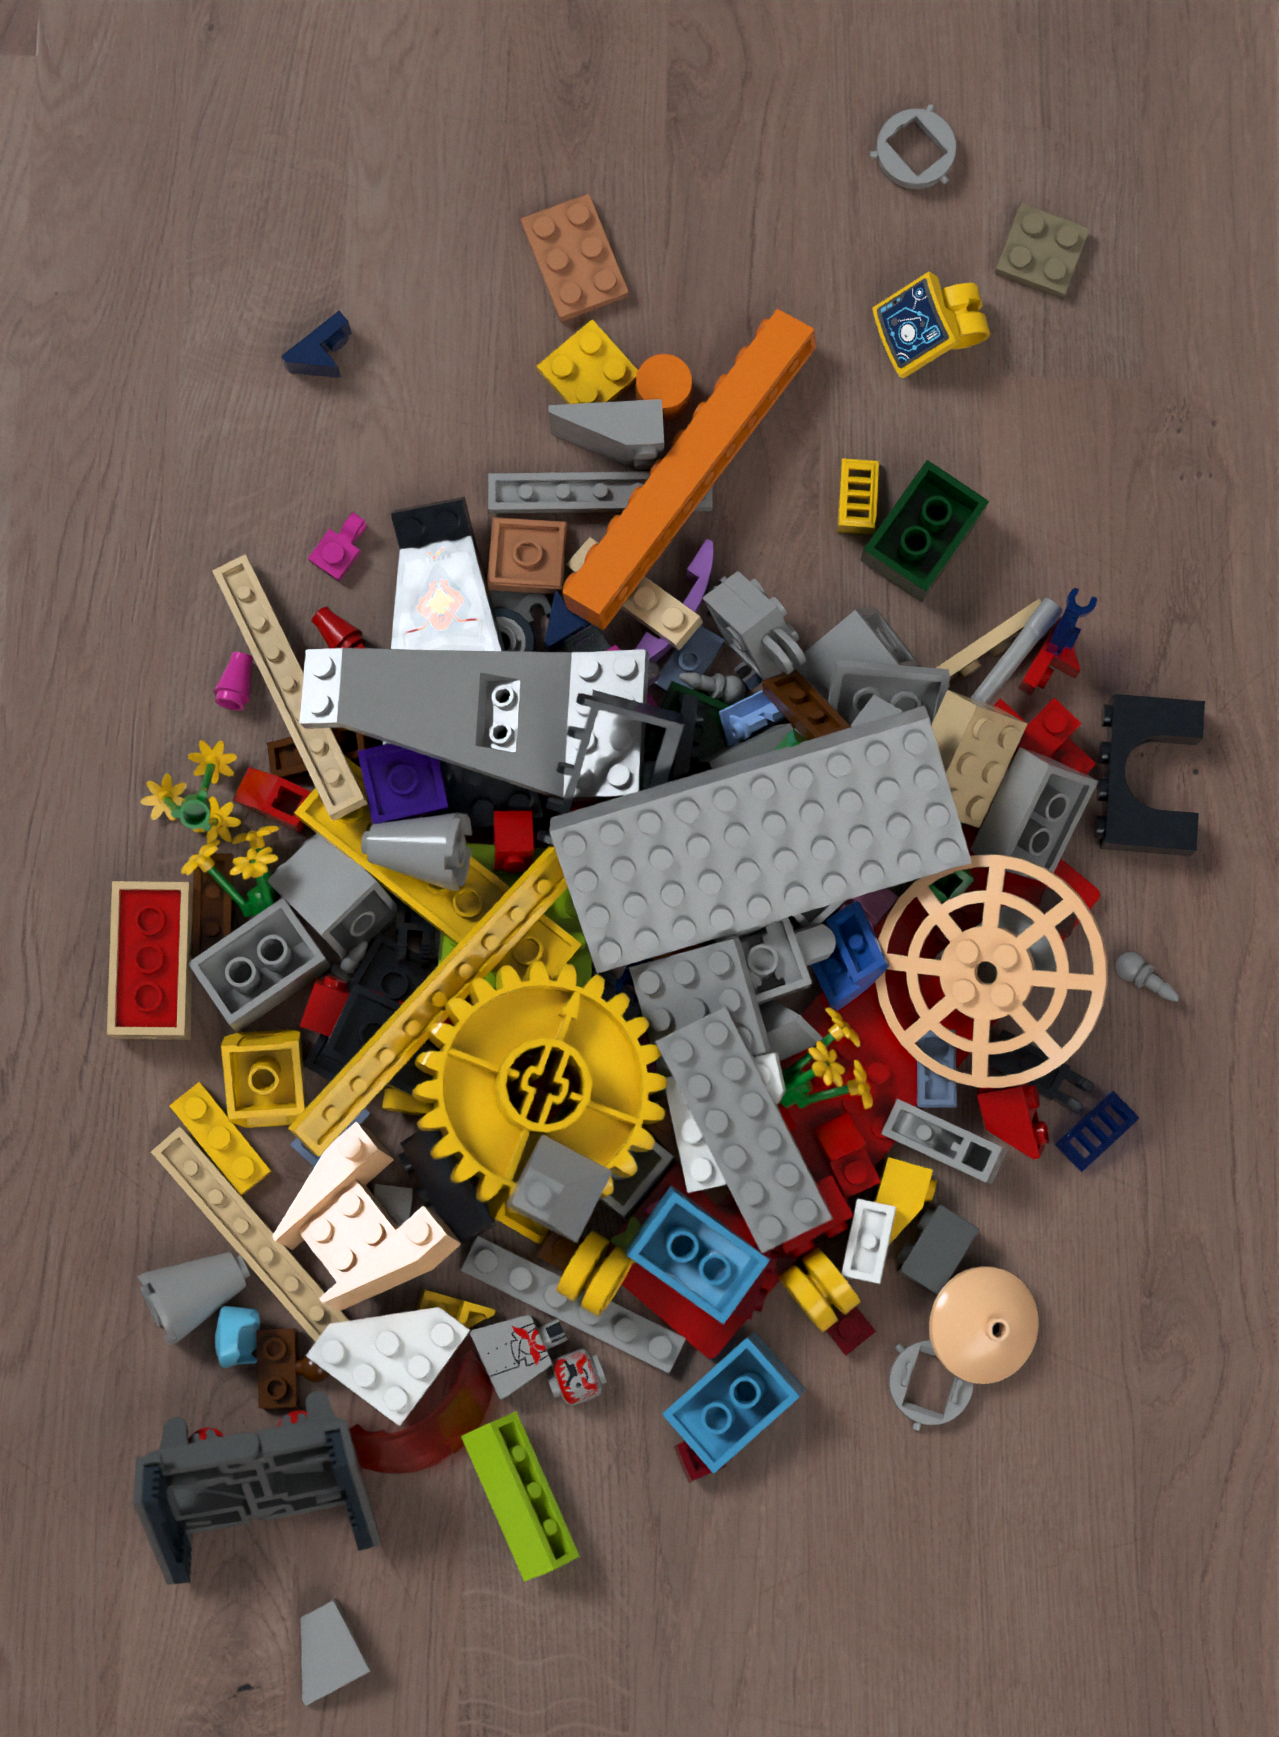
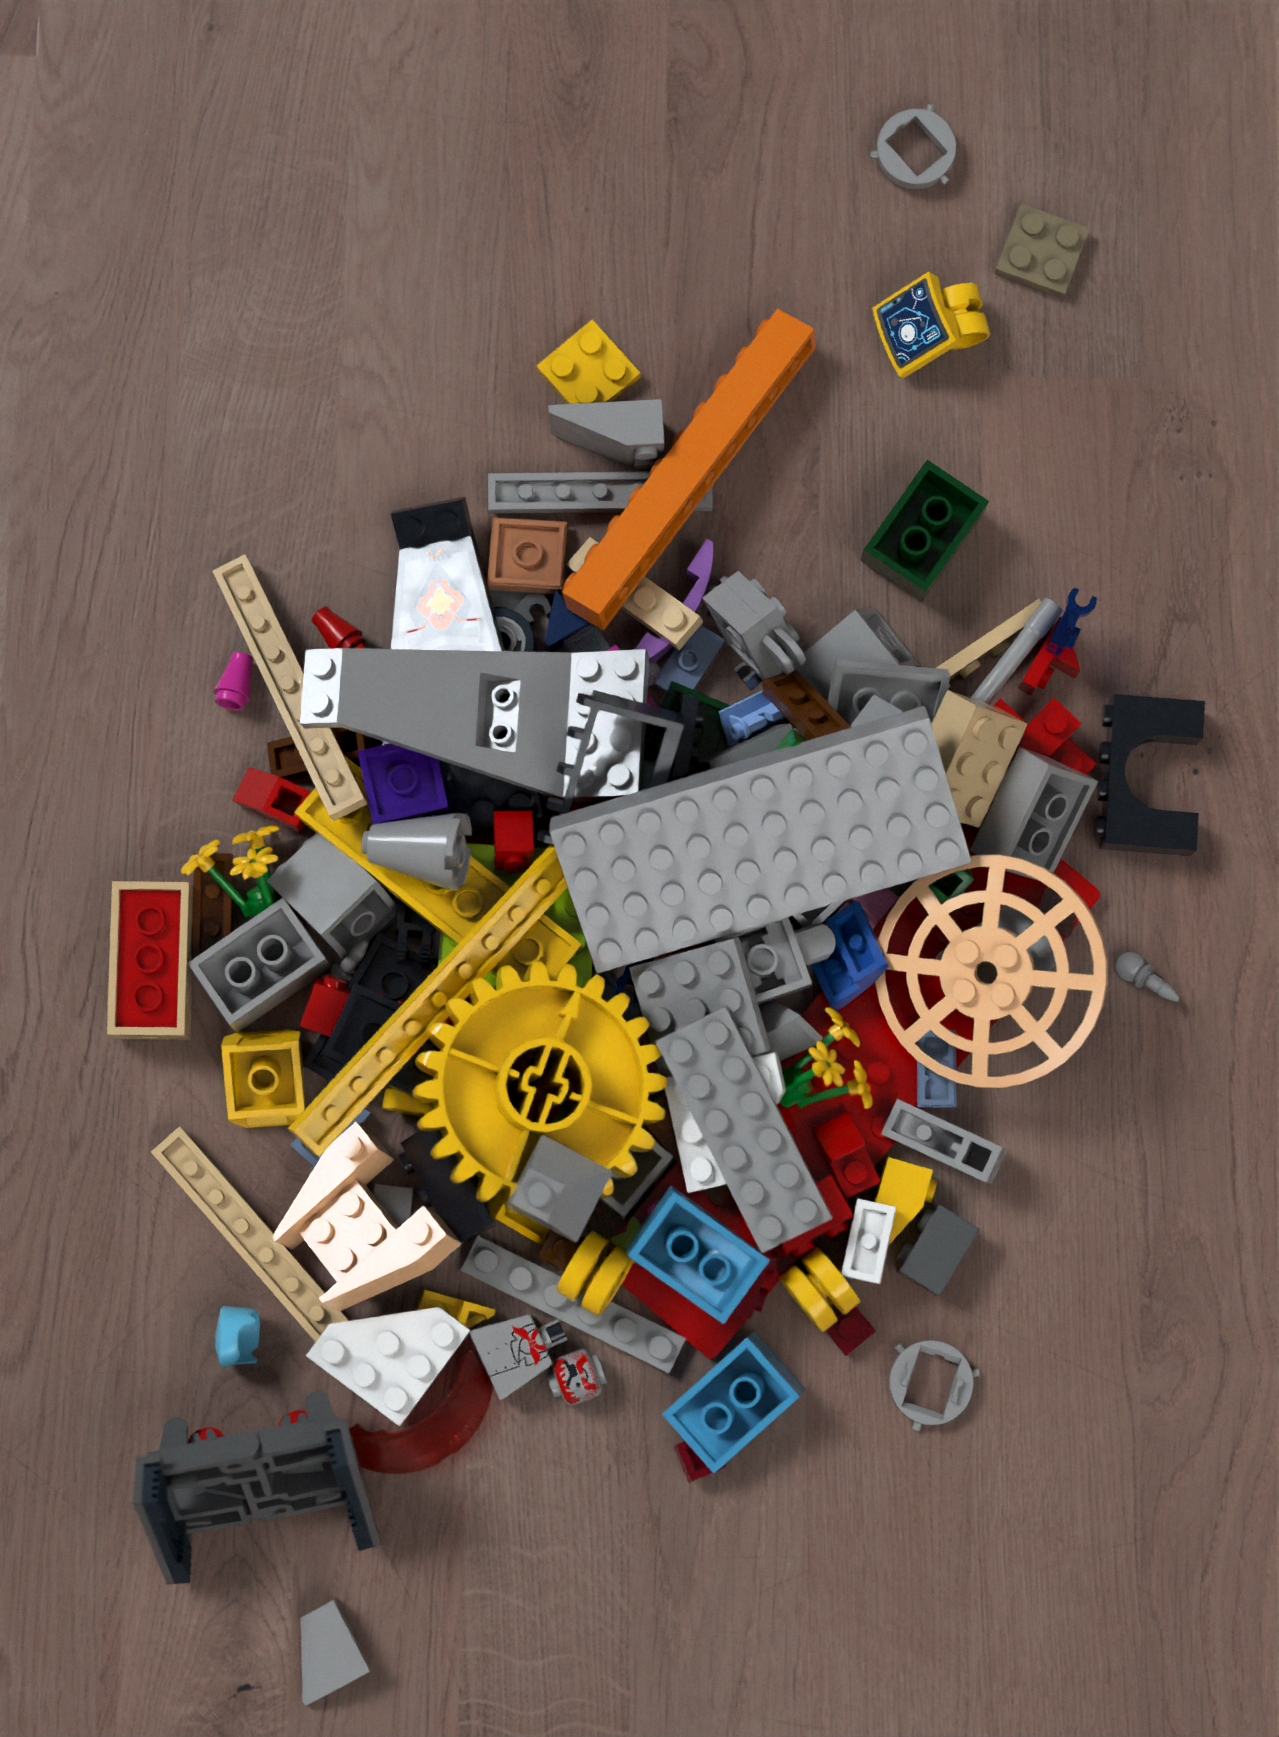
light grey cone [136,1252,250,1346] -> none
yellow plant [140,740,241,844] -> none
yellow plate [169,1082,272,1196] -> none
reddish brown plate [257,1328,330,1409] -> none
dark blue slope [281,311,351,378] -> none
dark pink plate [308,512,368,583] -> none
lime brick [461,1411,580,1582] -> none
nougat plate [520,193,629,322] -> none
orange piece [636,354,692,420] -> none
light grey bar [679,672,746,705] -> none
yellow slope [837,458,879,535] -> none
light nougat dish [929,1266,1039,1384] -> none
red slope [977,1082,1049,1159] -> none
black hinge [988,1029,1095,1113] -> none
clear blue slope [1054,1091,1139,1172] -> none

